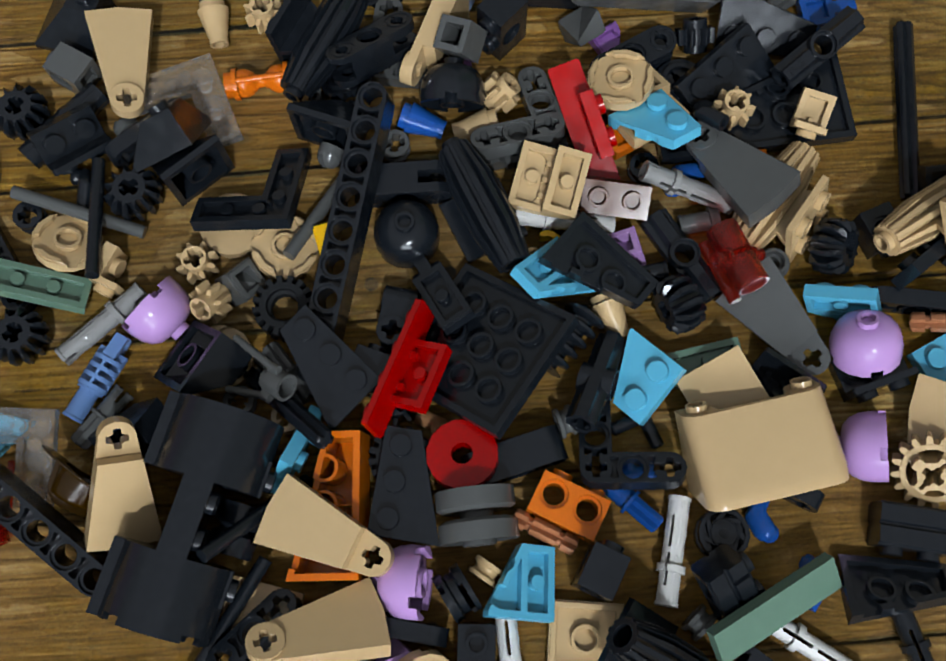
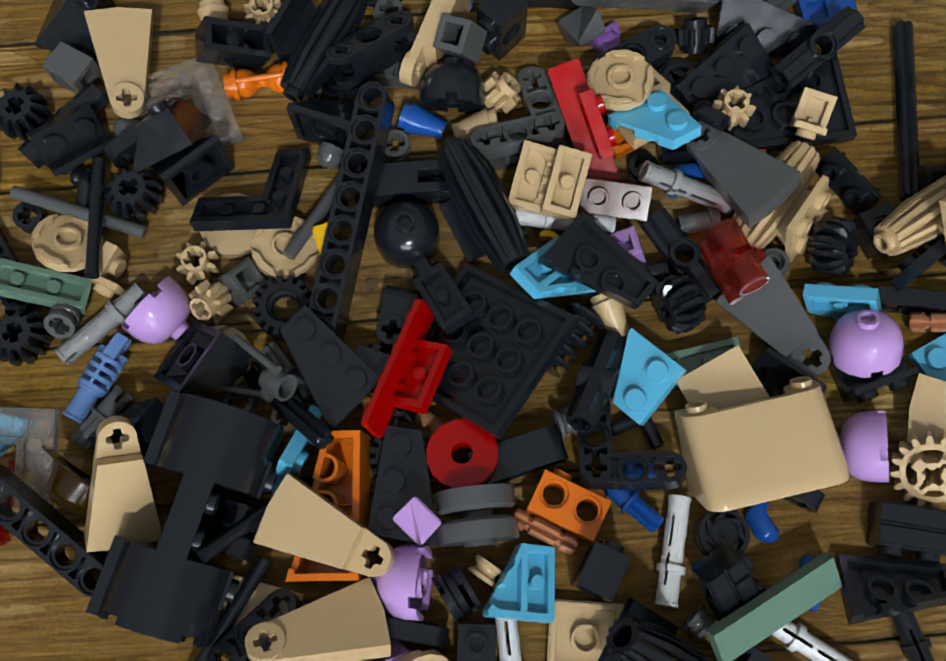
none -> dark grey bush [43,304,81,339]
none -> black brick [195,16,271,70]
none -> lavender slope [393,497,442,545]
none -> black hinge [815,148,882,216]

